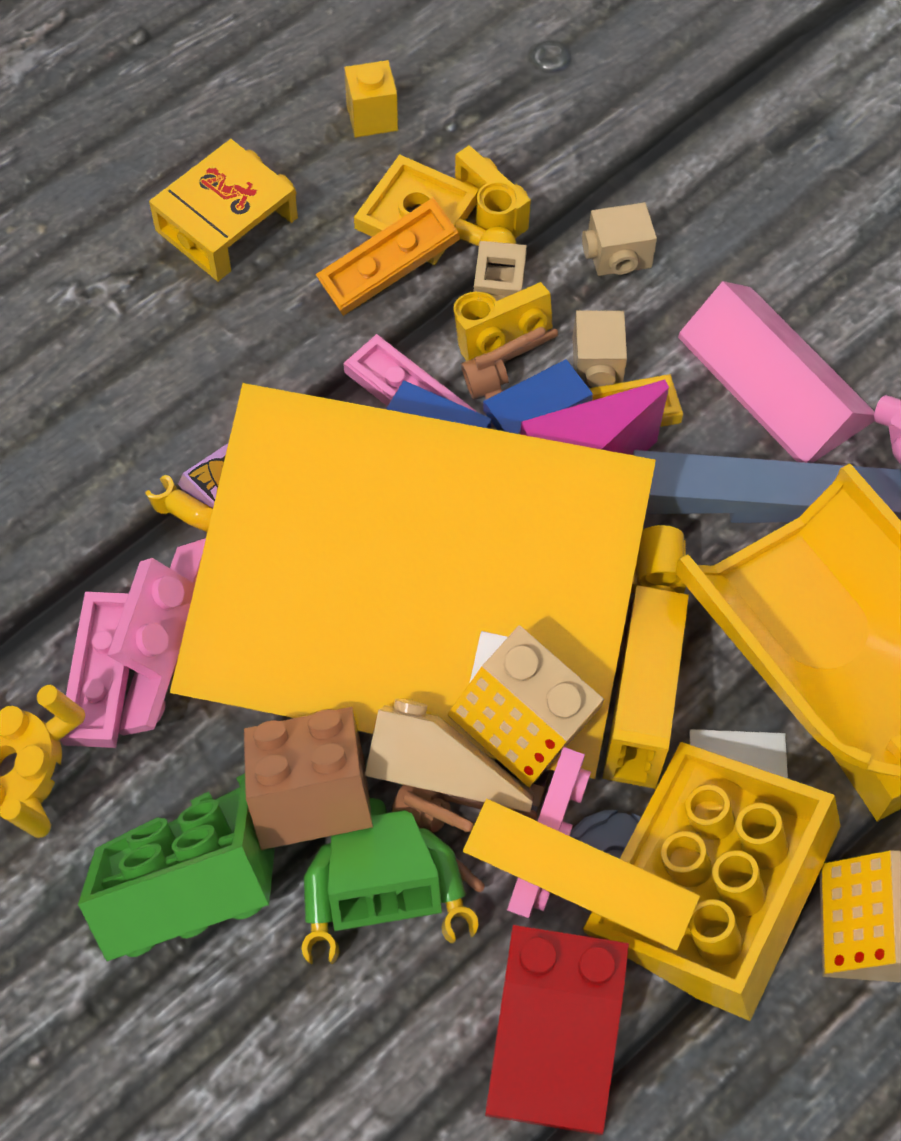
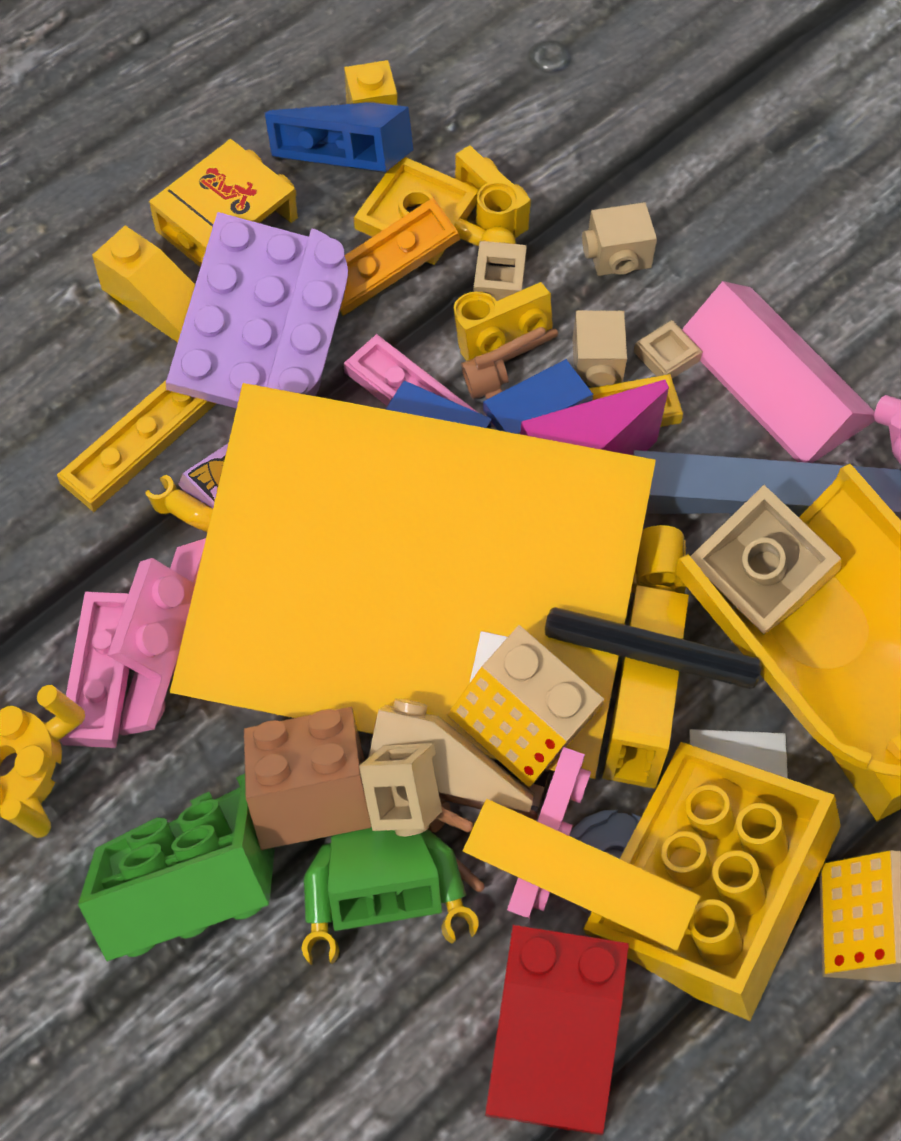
none -> yellow tile [57,381,217,512]
none -> yellow slope [92,225,195,343]
none -> lavender plate [166,212,348,409]
none -> blue slope [265,102,414,172]
none -> tan brick [359,743,442,836]
none -> black axle [545,607,762,689]
none -> tan tile [634,320,703,379]
none -> tan slope [691,485,841,635]

